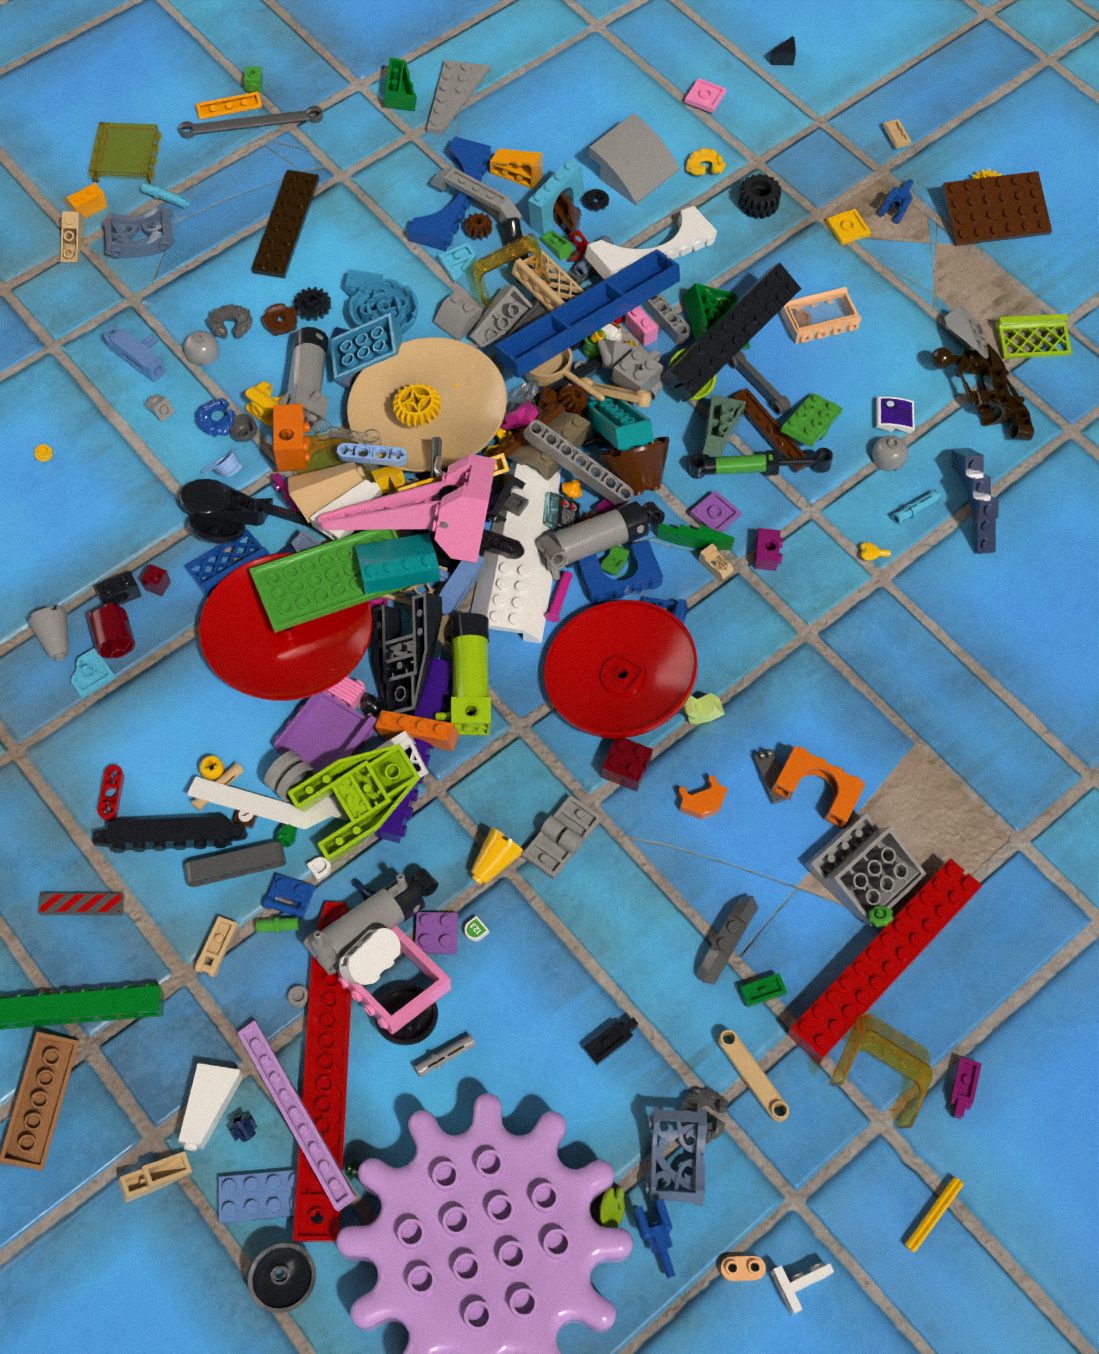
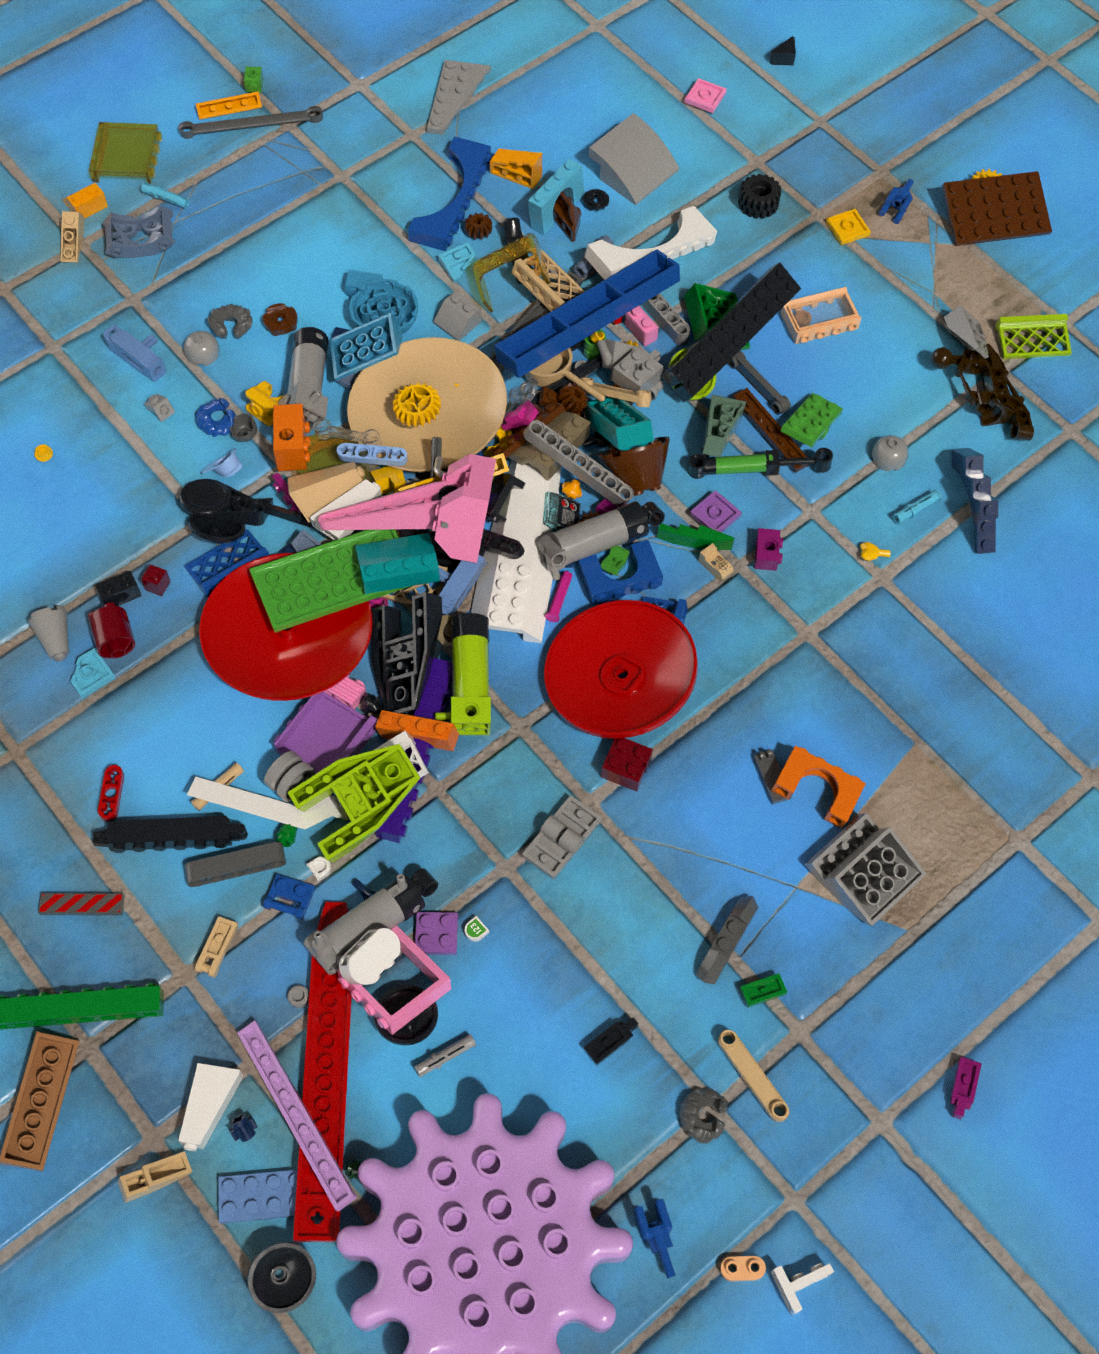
yellow piece [199,755,224,780] -> none
tile [233,810,258,829] -> none
dark brown plate [252,170,320,279] -> none
bright green pin [256,917,300,933] -> none
black gear [294,287,331,321] -> none
green wedge [383,57,417,111] -> none
light grey slope [430,167,522,223] -> none
light grey wedge [470,285,533,348] -> none
yellow cone [471,827,524,885] -> none
dark grey tile [503,492,529,516] -> none
bright green slope [539,230,573,260] -> none
red bracket [567,230,589,262] -> none
lime piece [599,1187,625,1228] -> none
white head [601,322,623,342] -> none
sand blue fence [645,1107,707,1206] -> none
orange piece [678,775,728,819] -> none
yellowish green brick [683,693,725,724] -> none
yellow piece [685,147,726,176] -> none
red piece [787,858,982,1064] -> none
clear yellow windscreen [829,1013,933,1129] -> none
bright green piece [868,905,893,928] -> none
slope [876,397,915,434] -> none
tan plate [883,119,911,149] -> none
yellow axle [905,1177,963,1253] -> none

